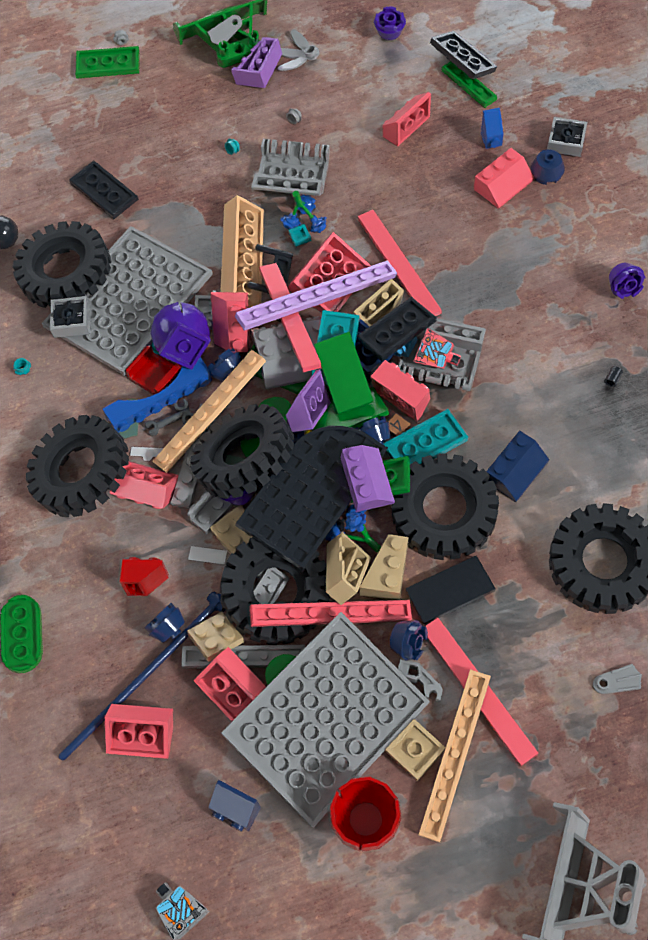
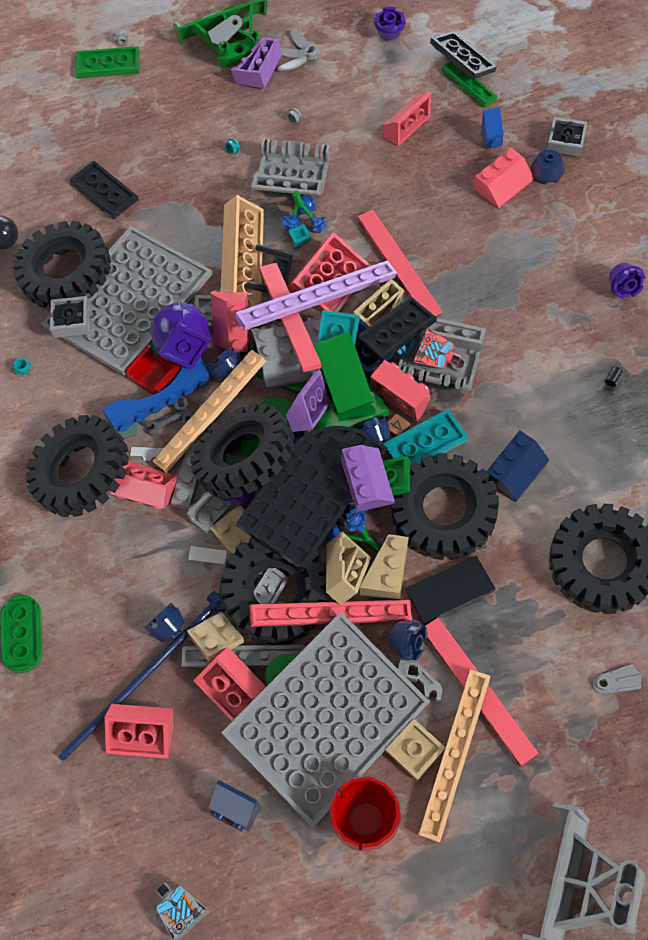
red slope [120,557,169,596] -> none

